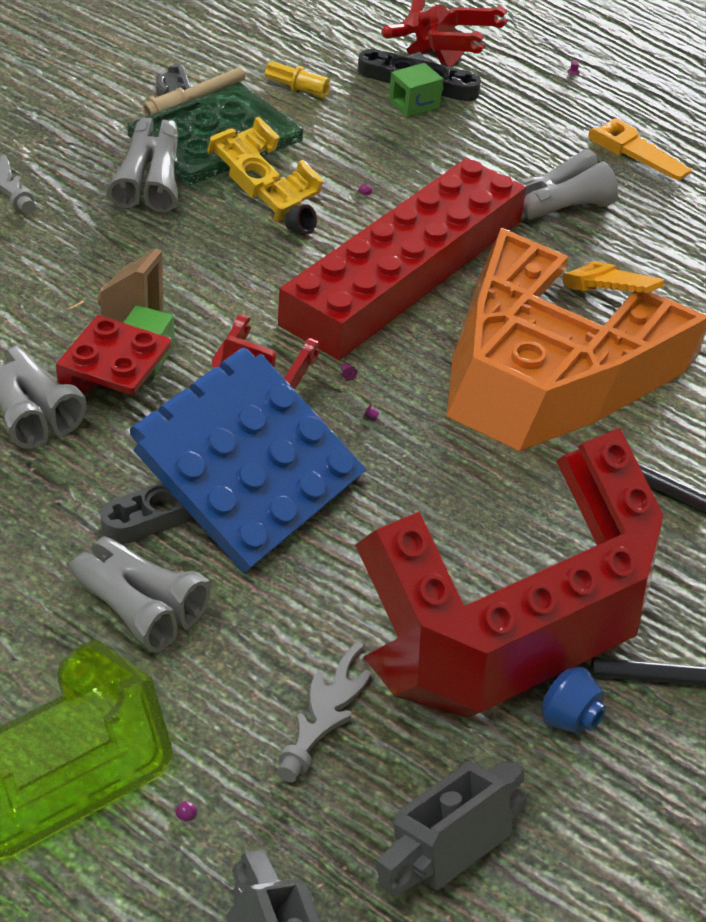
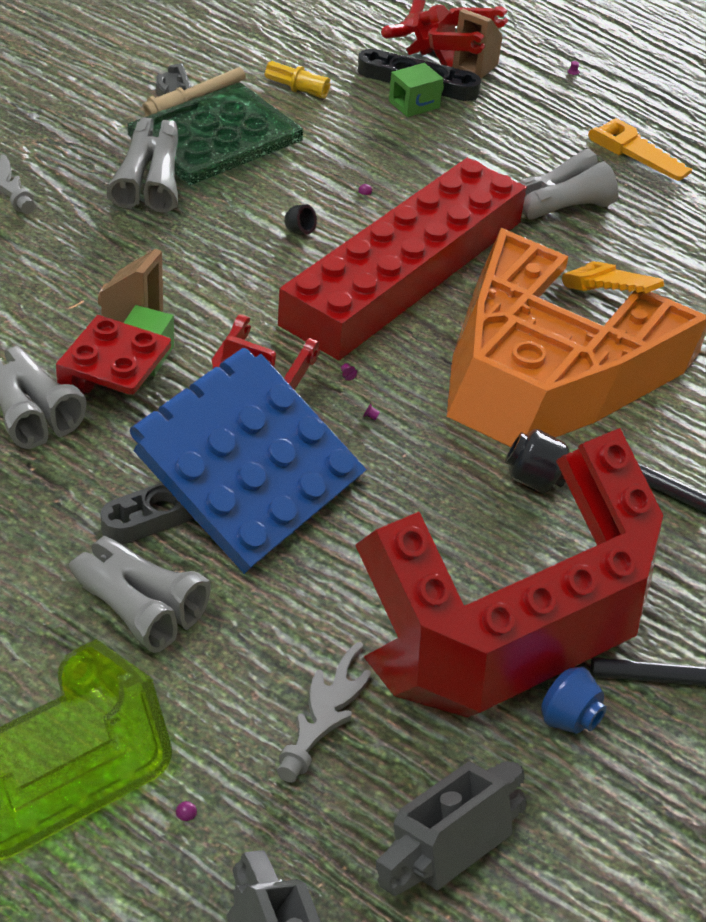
yellow piece [207,117,324,222] -> none
none -> medium nougat slope [452,9,503,79]
none -> black head [505,429,569,494]

